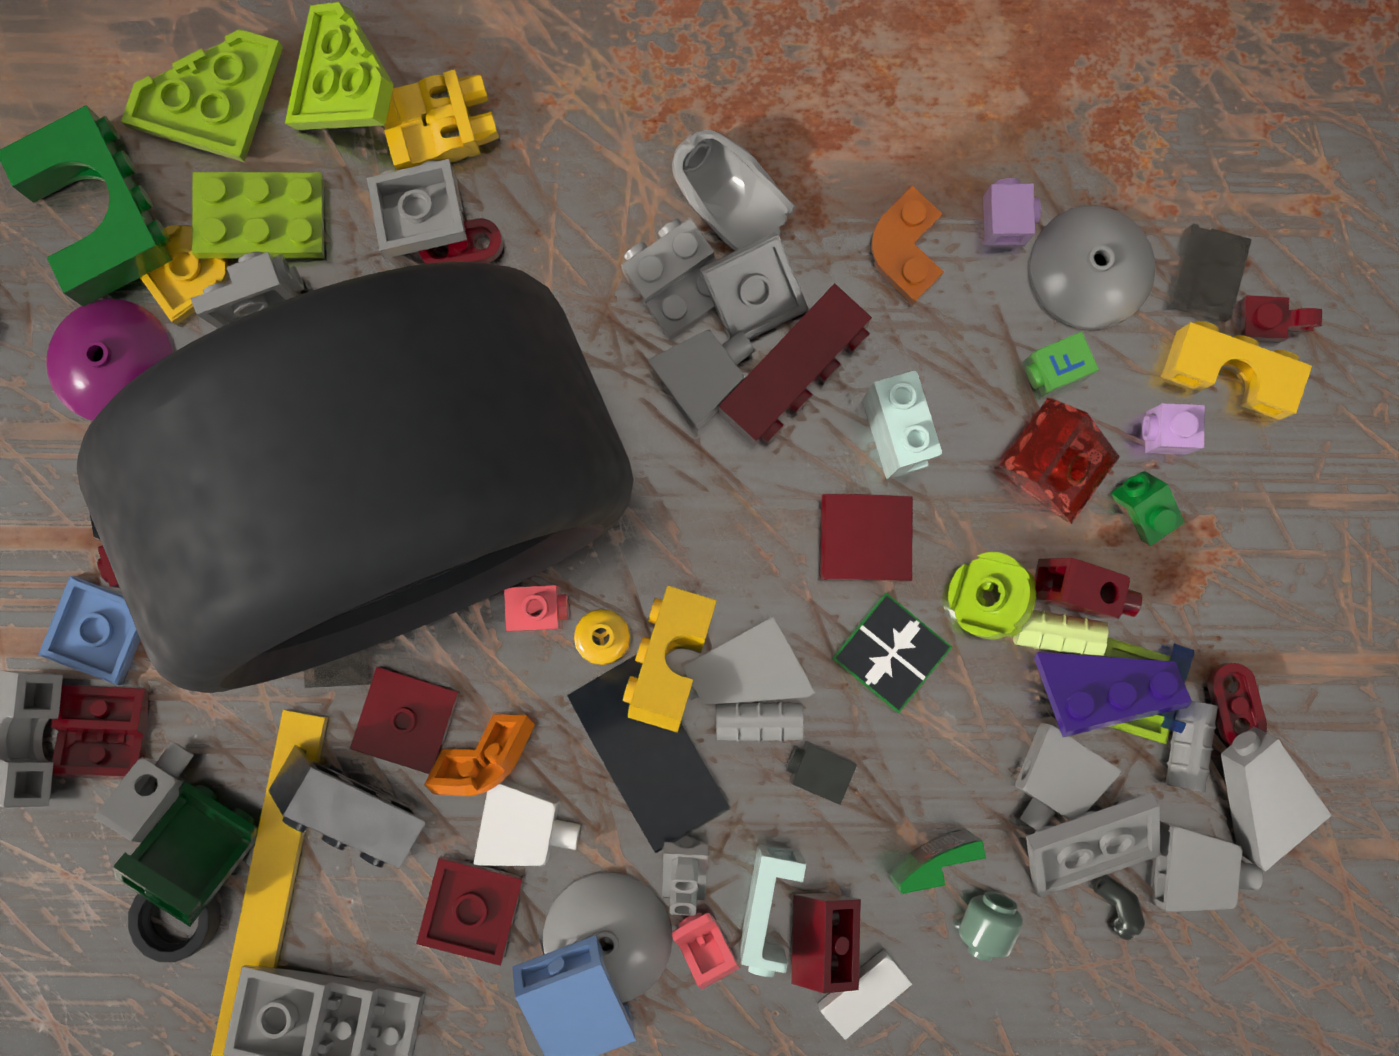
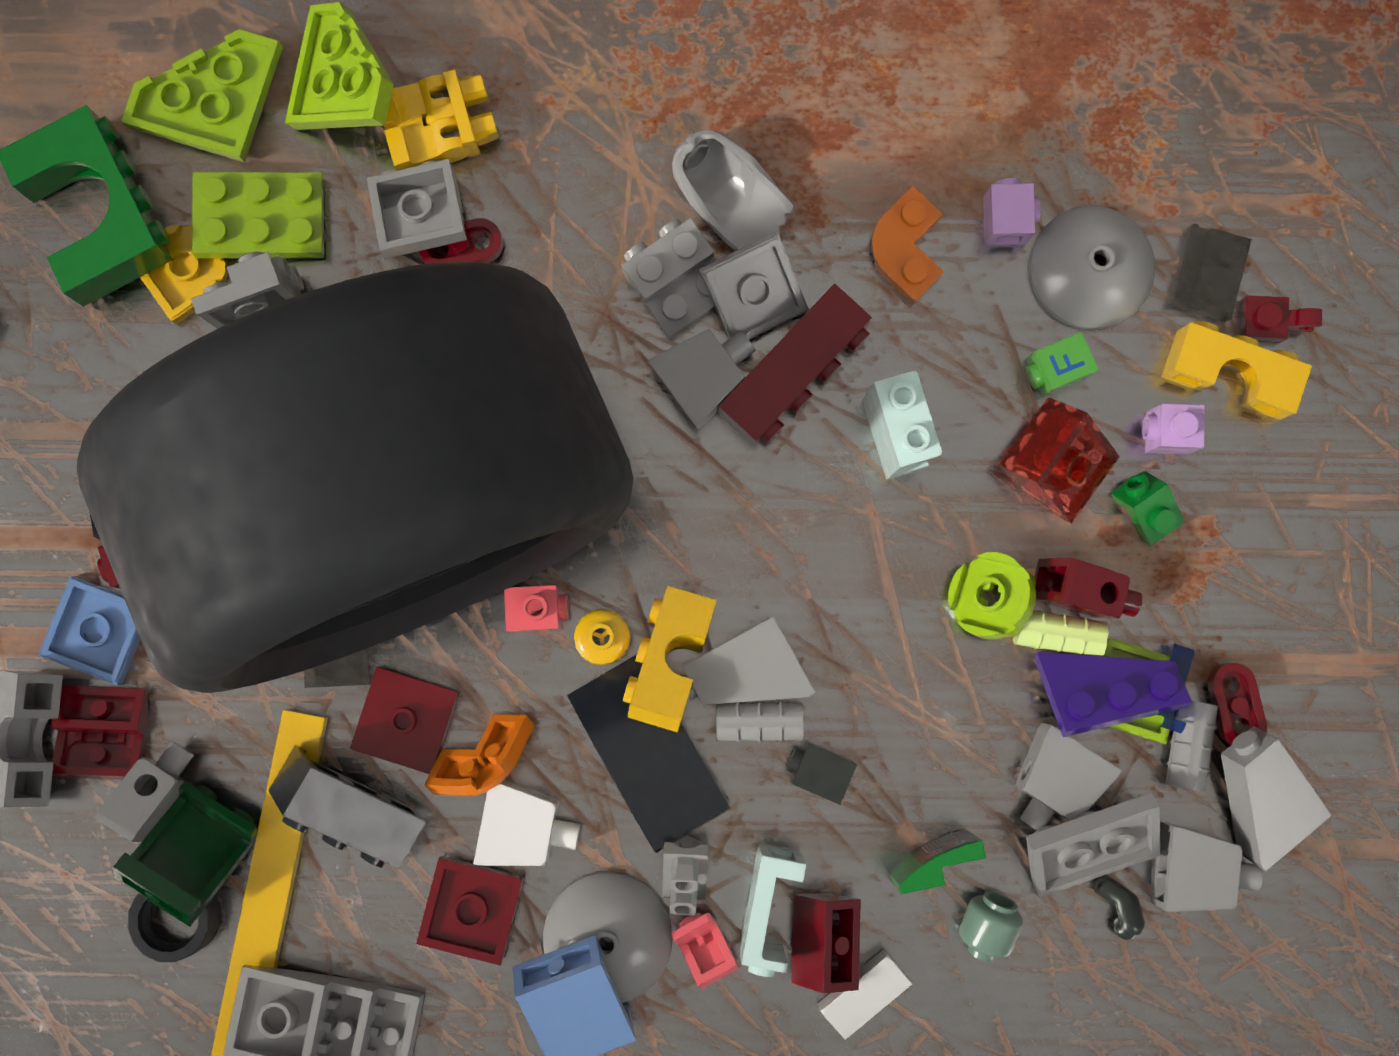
magenta dish [46,299,174,421] -> none
dark red slope [821,494,913,582] -> none
black tile [831,593,952,713] -> none

